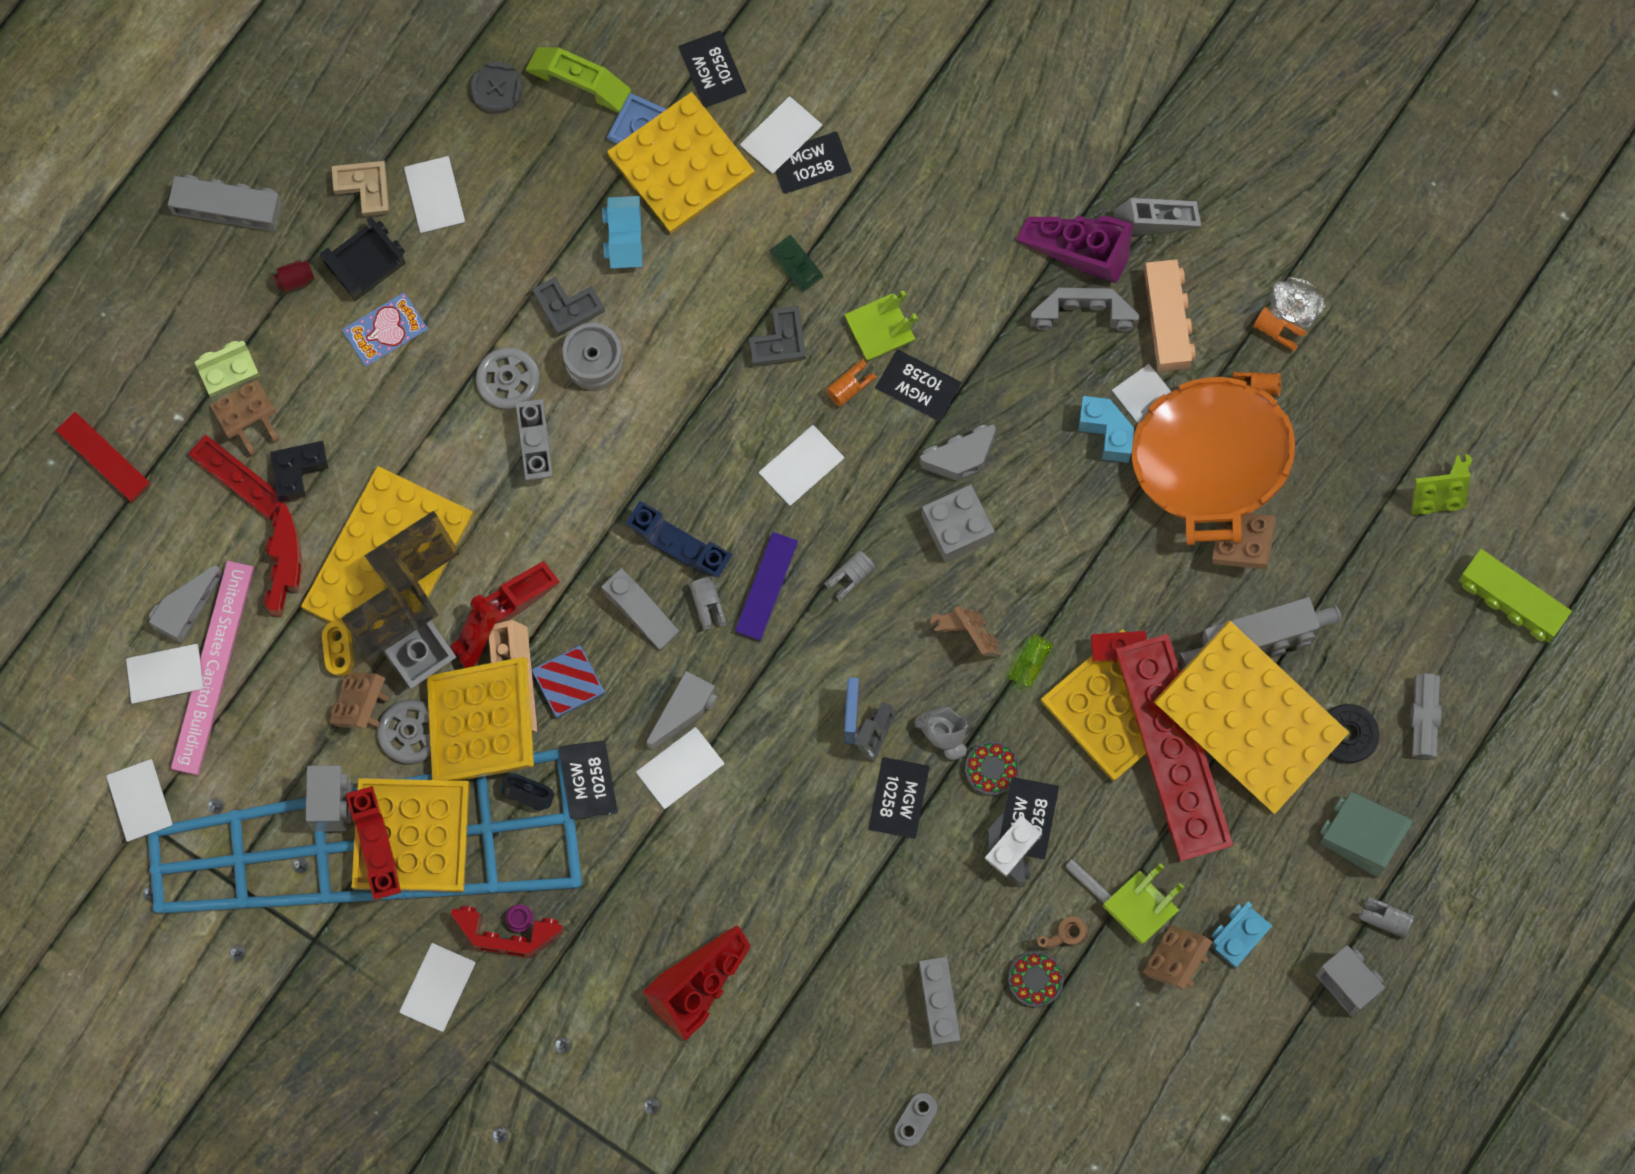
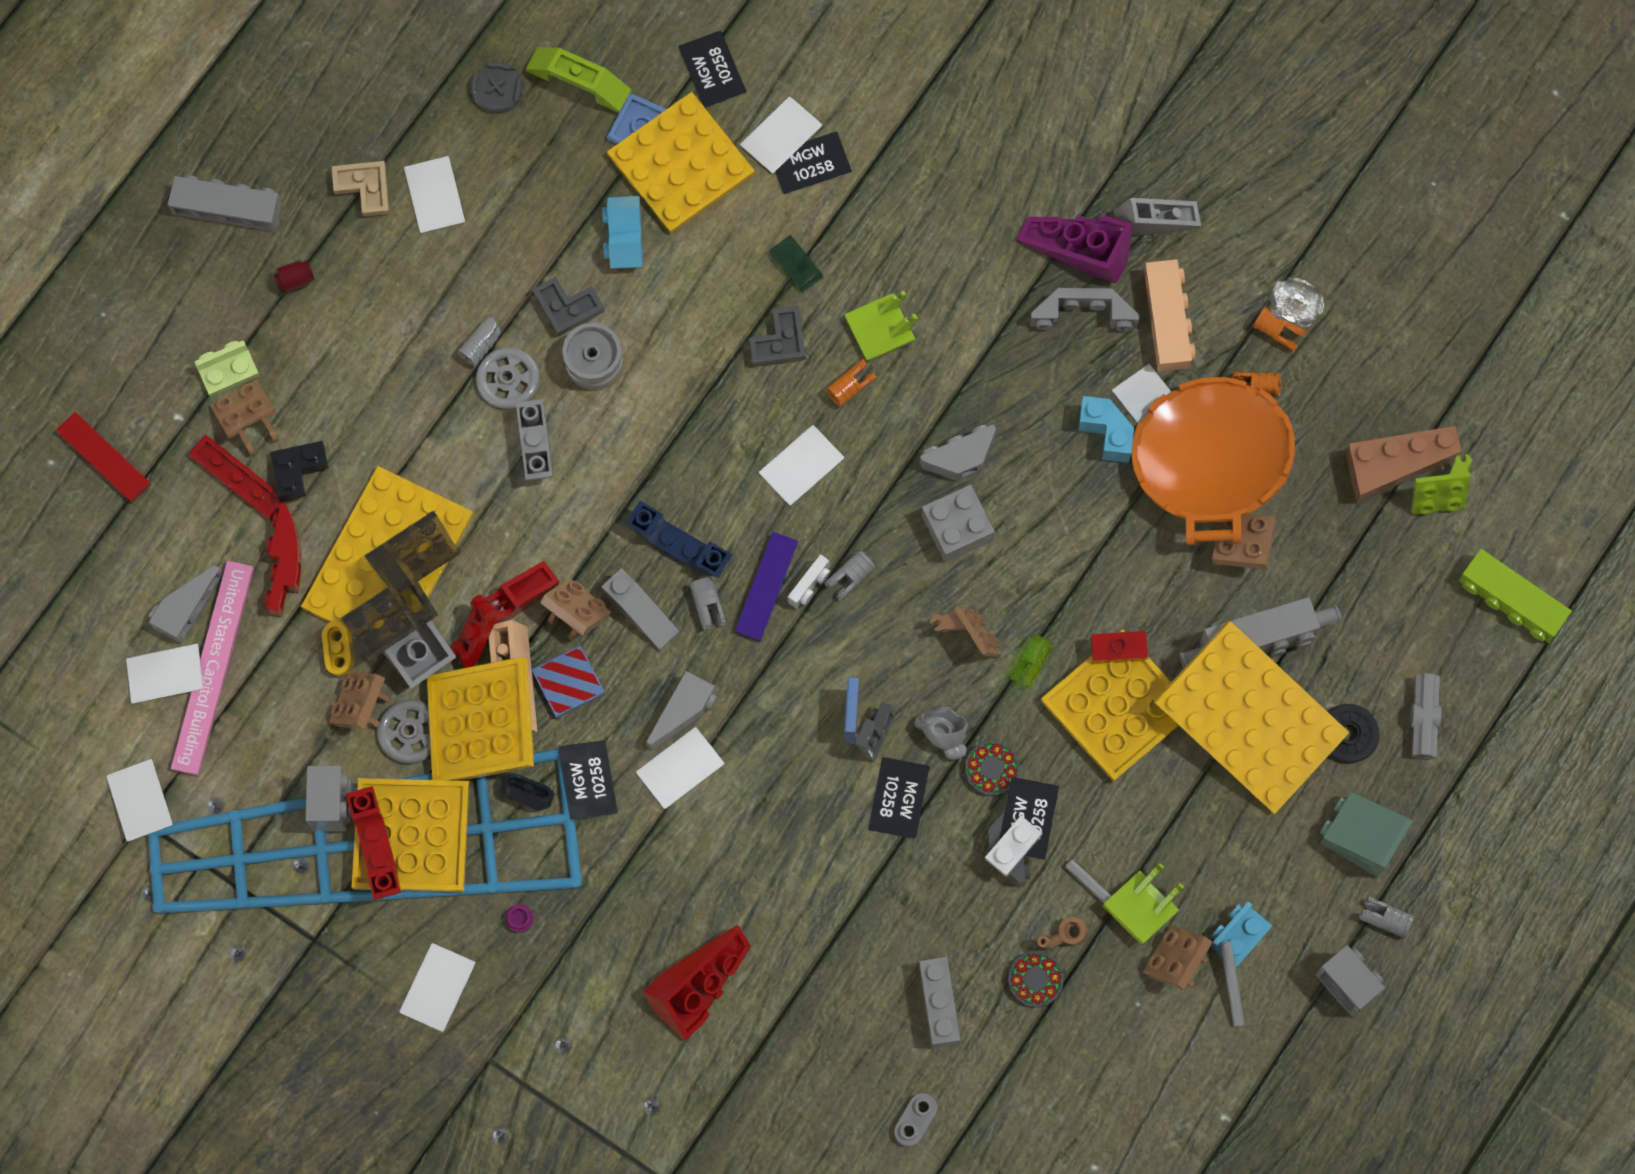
black panel [320,216,406,301] -> none
sticker [342,292,428,366] -> none
red slope [451,906,564,958] -> none
black sticker [876,349,962,421] -> none
red plate [1114,634,1233,862] -> none
none -> light grey hinge [457,317,502,367]
none -> medium nougat plate [540,579,612,641]
none -> white plate [788,554,830,609]
none -> light grey bar [1220,941,1245,1026]
none -> nougat wedge [1345,426,1461,504]

